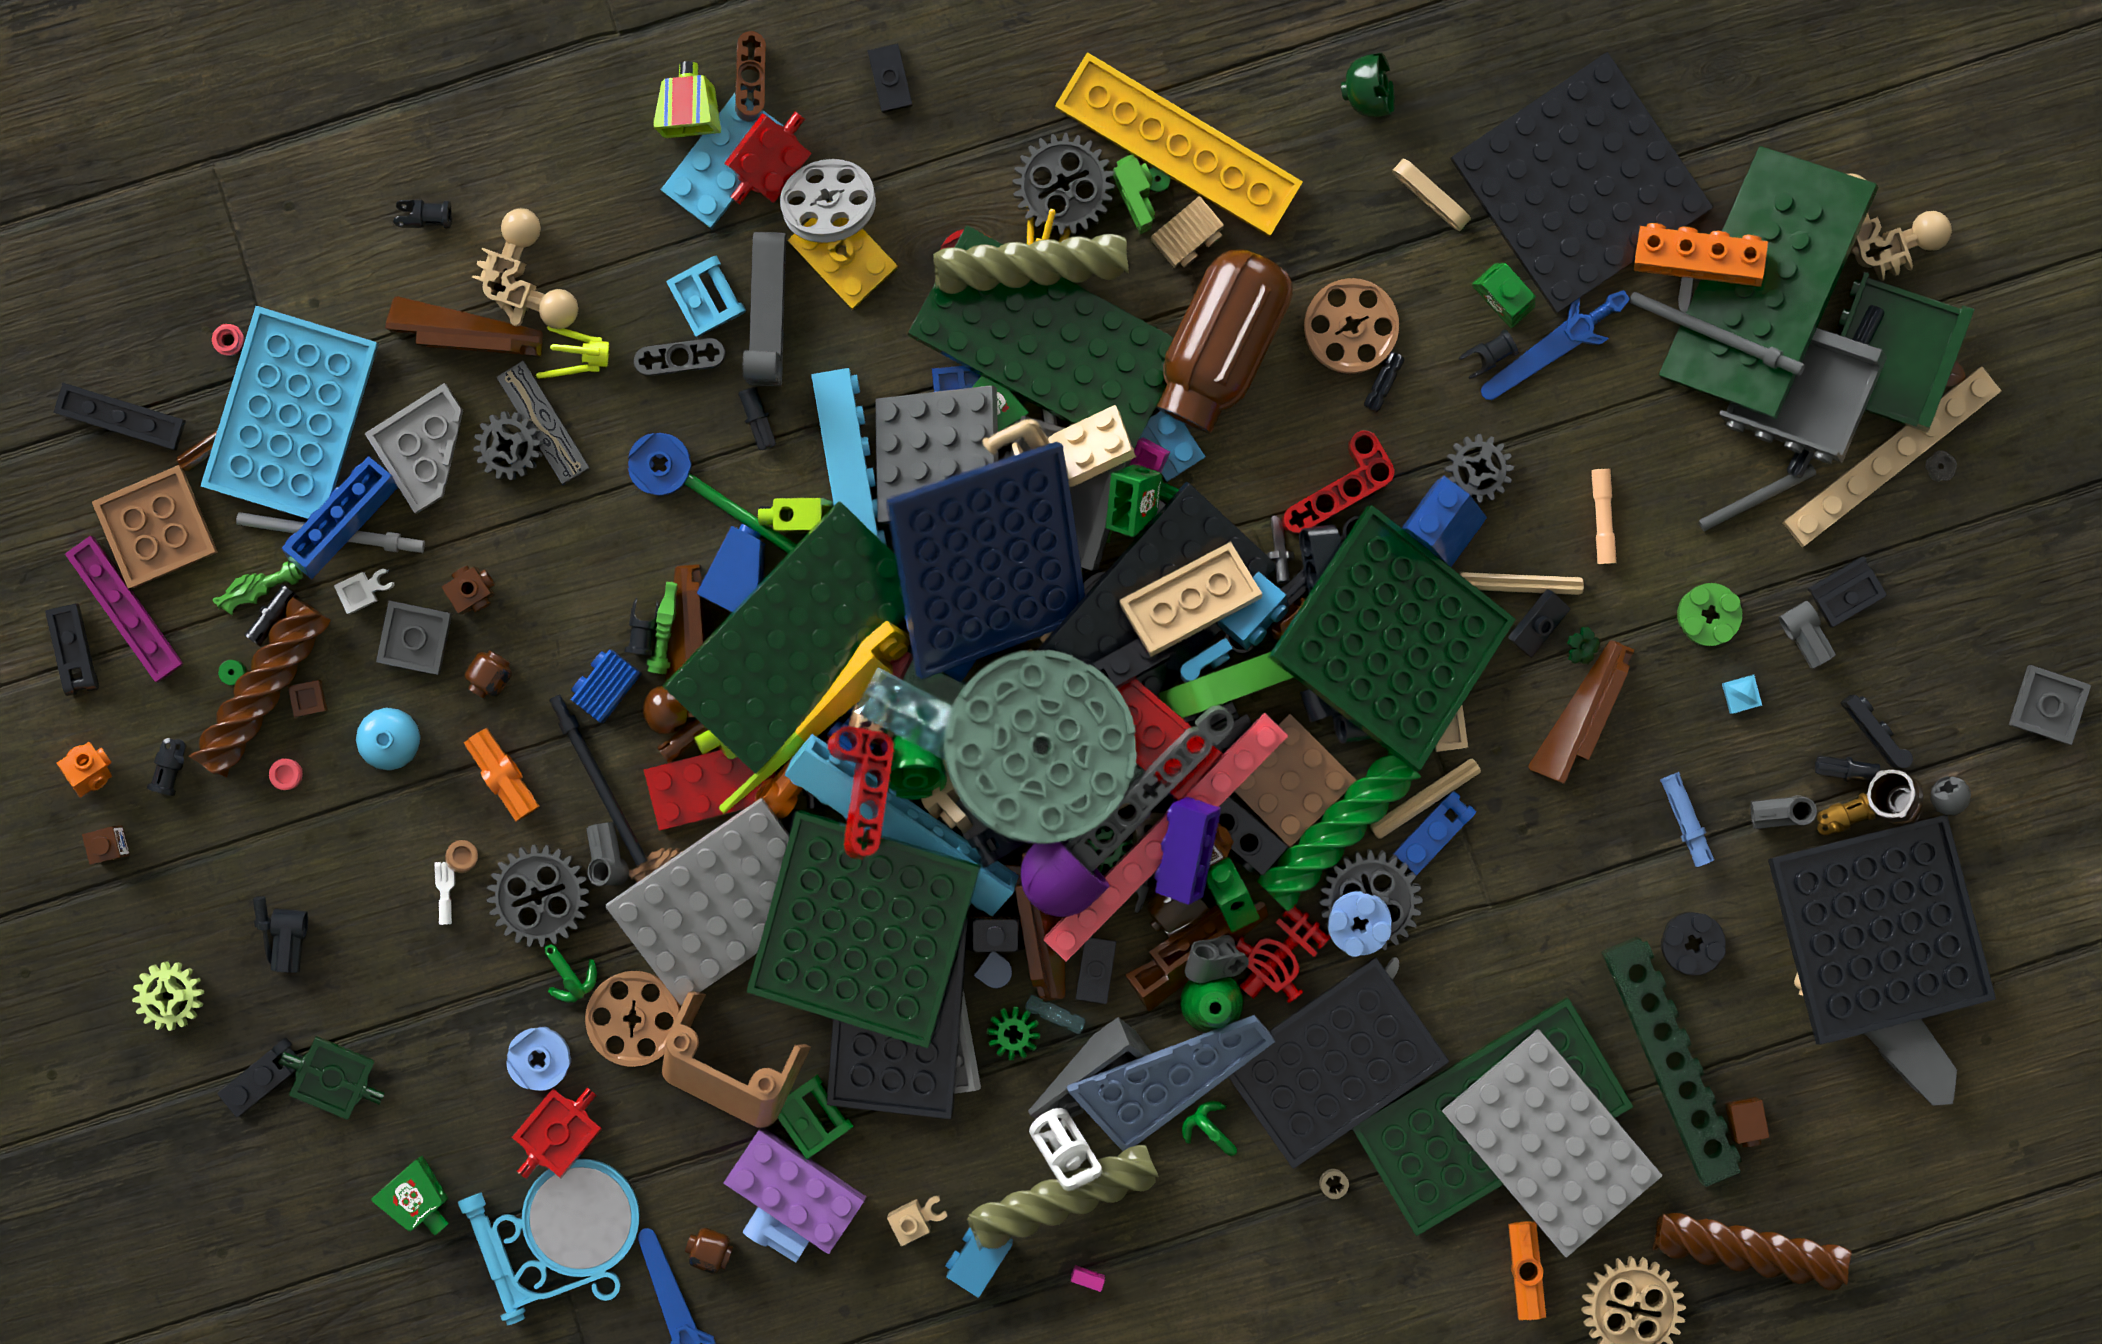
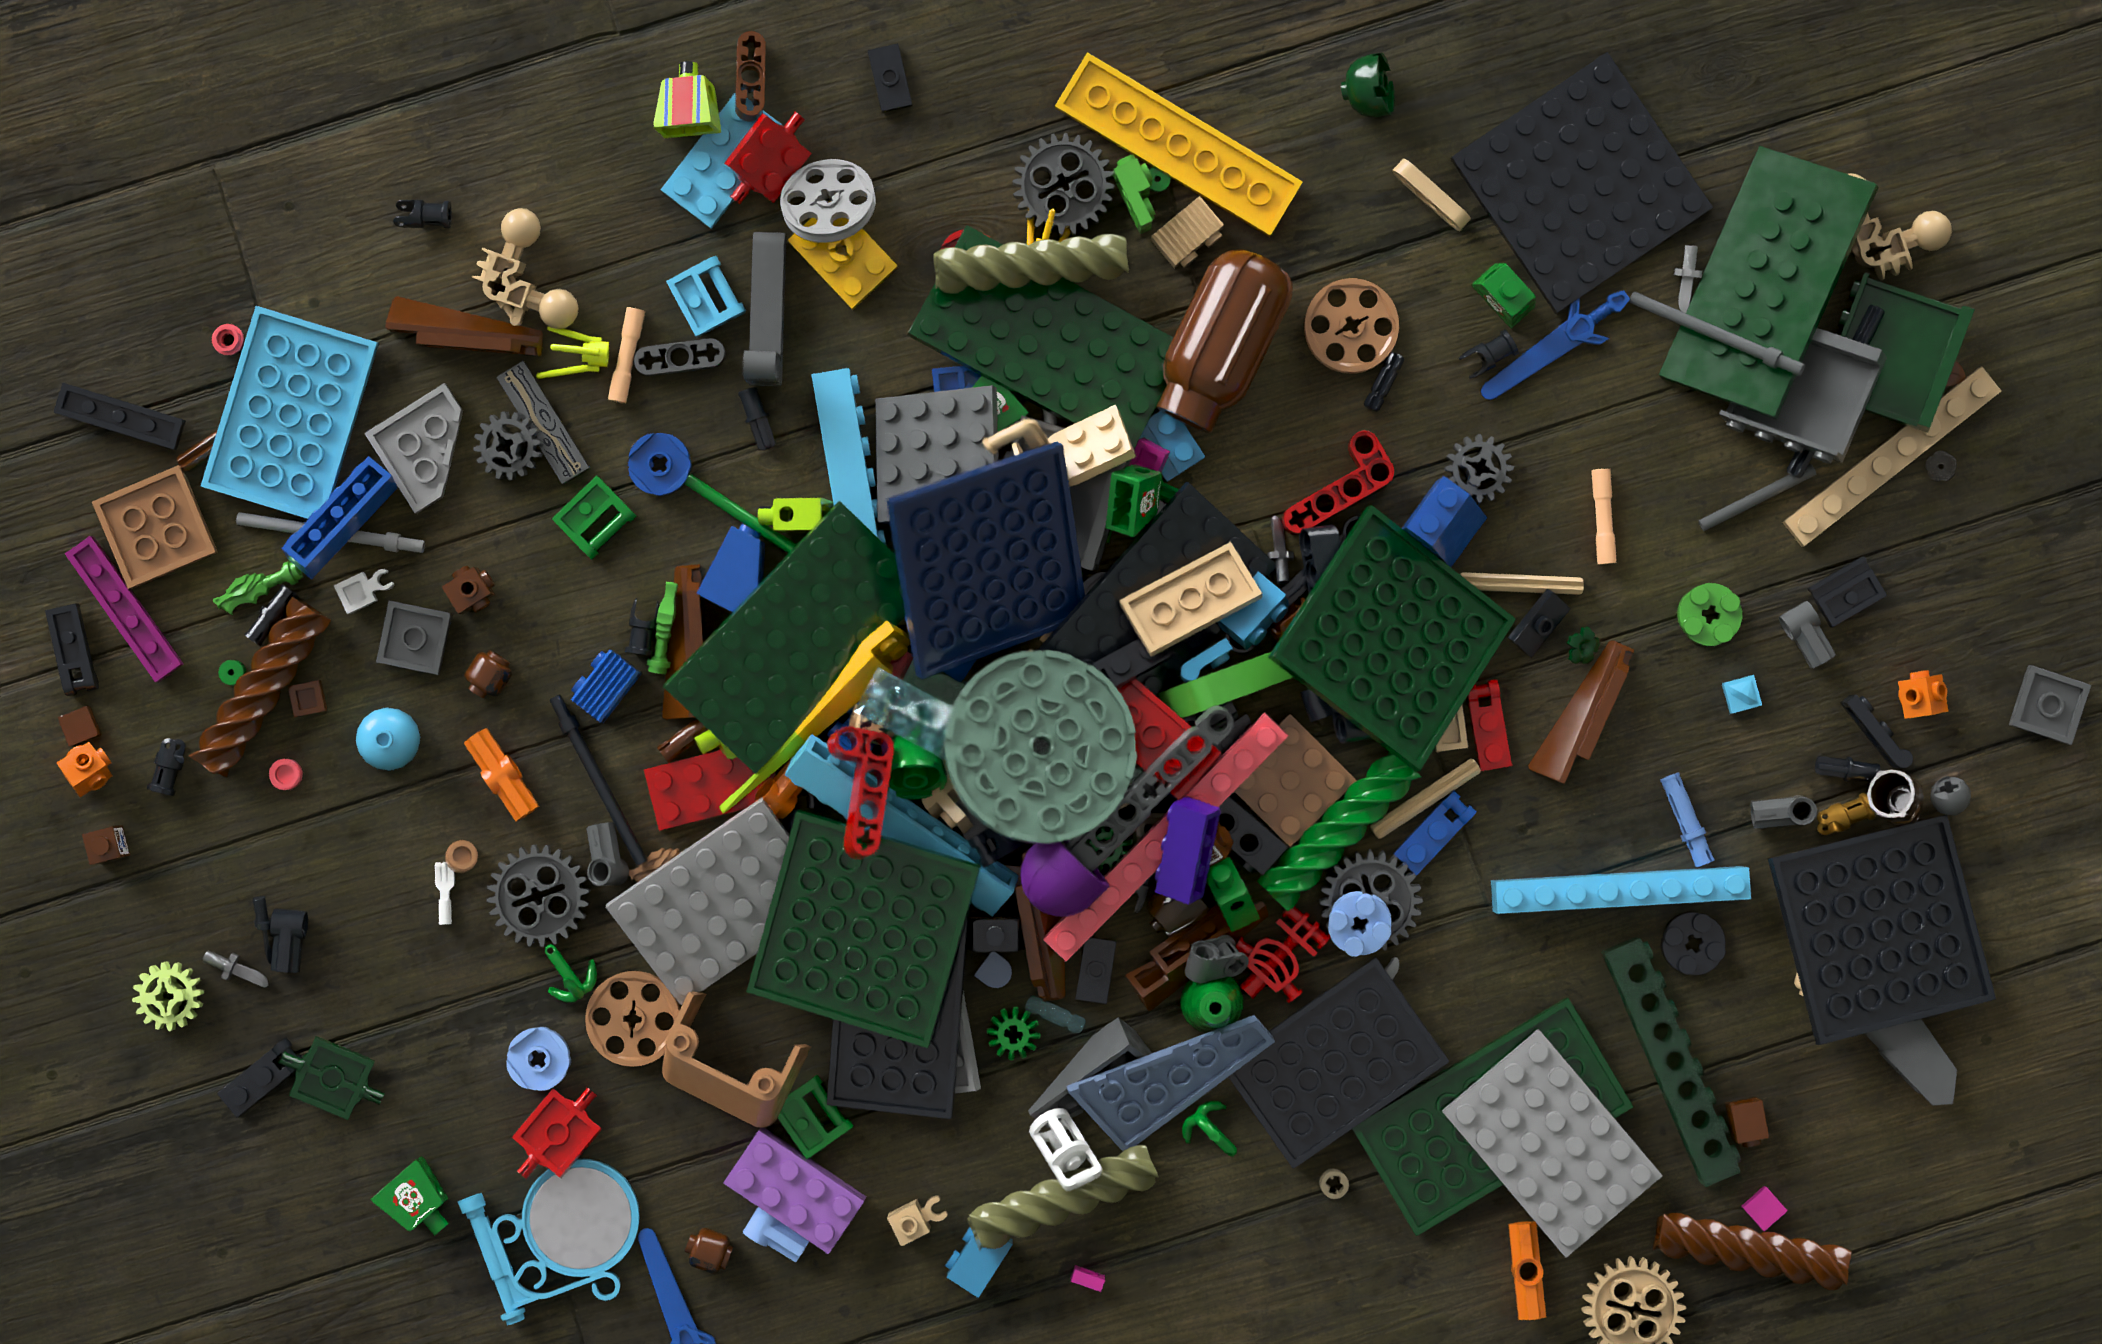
reddish brown hair [643,686,687,735] -> none
orange brick [1634,223,1768,287] -> none
none -> reddish brown tile [57,706,101,747]
none -> flat silver piece [203,950,268,987]
none -> green plate [552,475,637,560]
none -> light nougat piece [608,307,645,404]
none -> red plate [1467,679,1512,771]
none -> medium azure brick [1491,866,1751,914]
none -> dark pink tile [1741,1186,1788,1231]
none -> orange brick [1898,670,1948,719]

